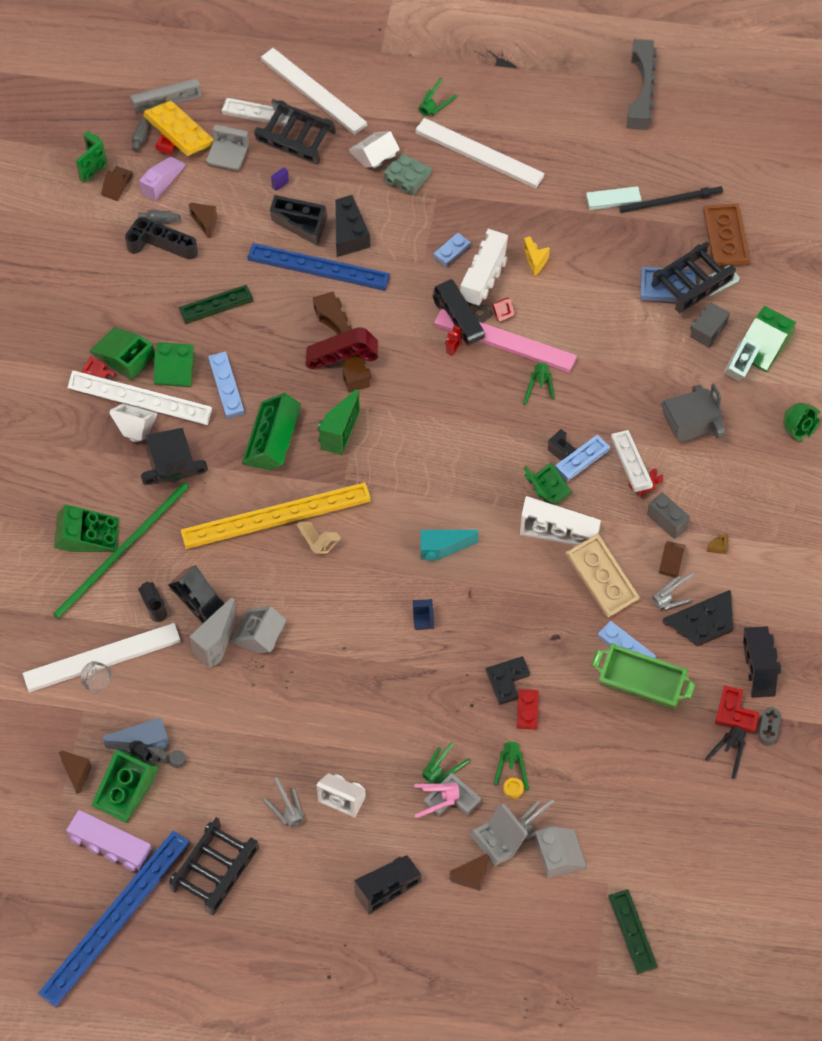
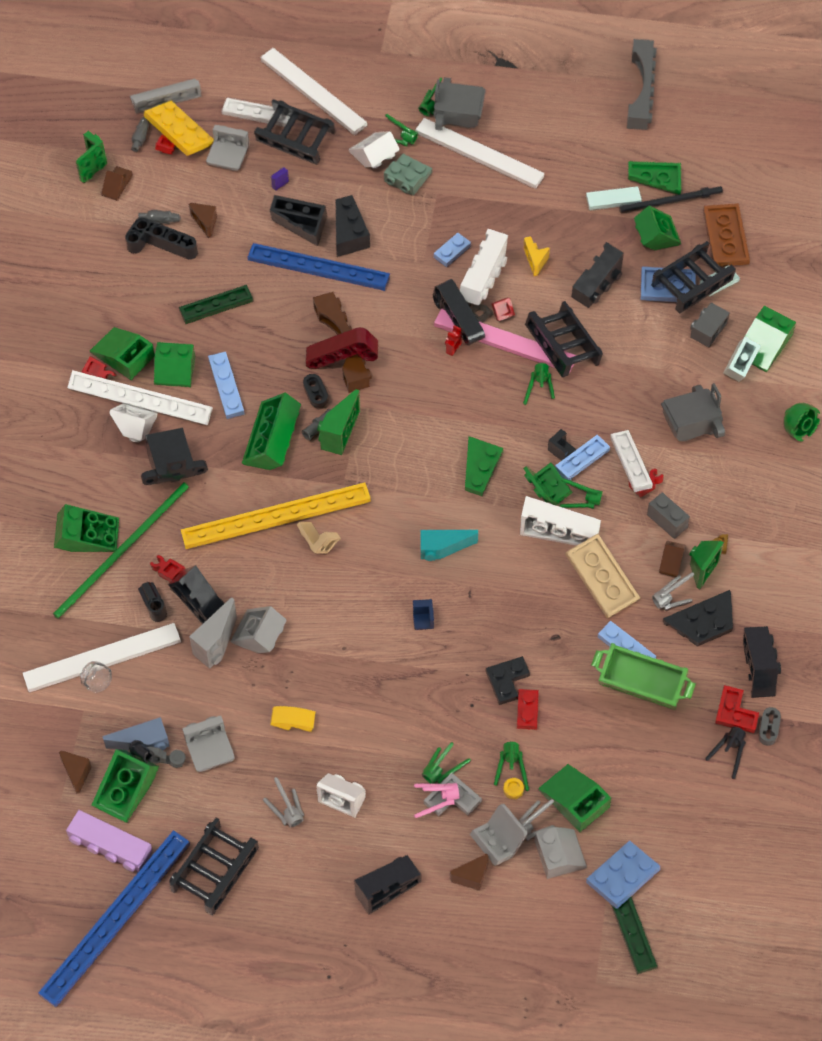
lavender slope [139,157,185,201] -> none
none -> red plate [150,555,185,582]
none -> light grey bracket [182,715,235,772]
none -> yellow slope [270,706,315,732]
none -> dark grey pin [302,409,331,440]
none -> black plate [303,374,328,408]
none -> green plant [385,114,418,146]
none -> dark grey piece [434,77,486,130]
none -> green wing [465,436,503,497]
none -> black fence [525,301,603,378]
none -> green slope [538,764,612,832]
none -> green plant [560,478,603,509]
none -> black wedge [571,242,624,308]
none -> medium blue plate [586,841,660,909]
none -> green wing [628,161,681,194]
none -> green slope [634,206,682,250]
none -> green slope [689,541,724,589]

